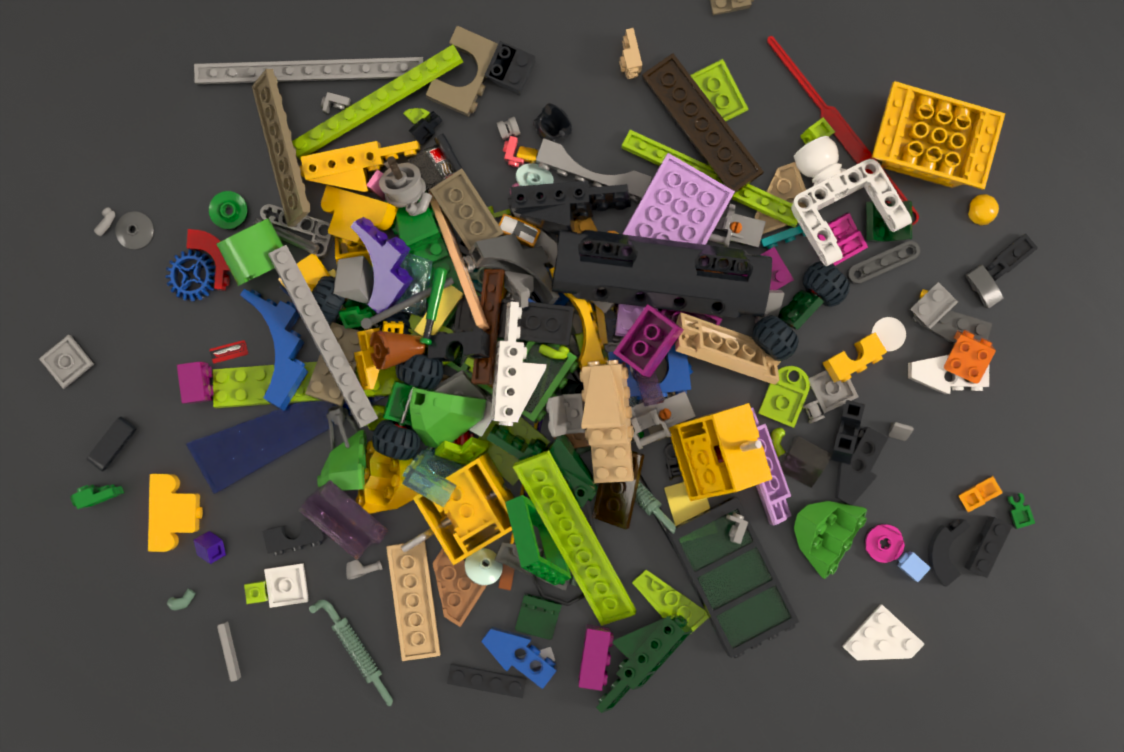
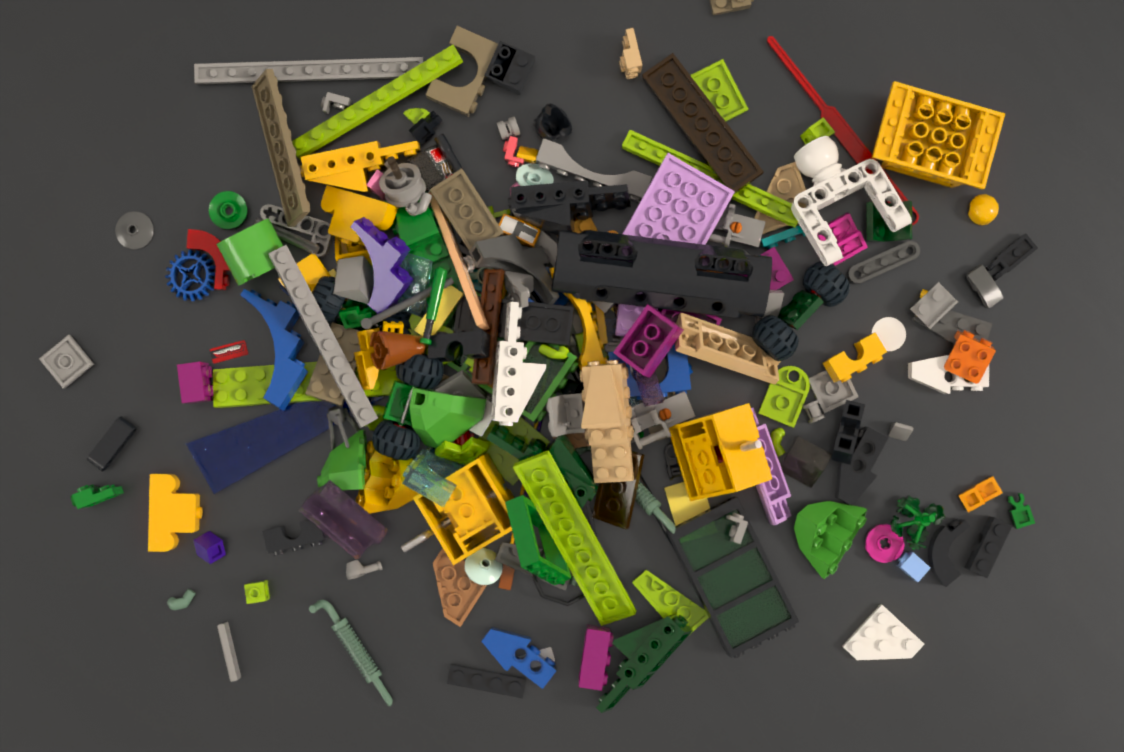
light grey arm [94,207,115,236] -> none
white plate [264,563,309,608] -> none
tan plate [386,541,441,661] -> none
dark green bracket [515,593,562,640] -> none
none -> dark green plant [891,495,945,550]

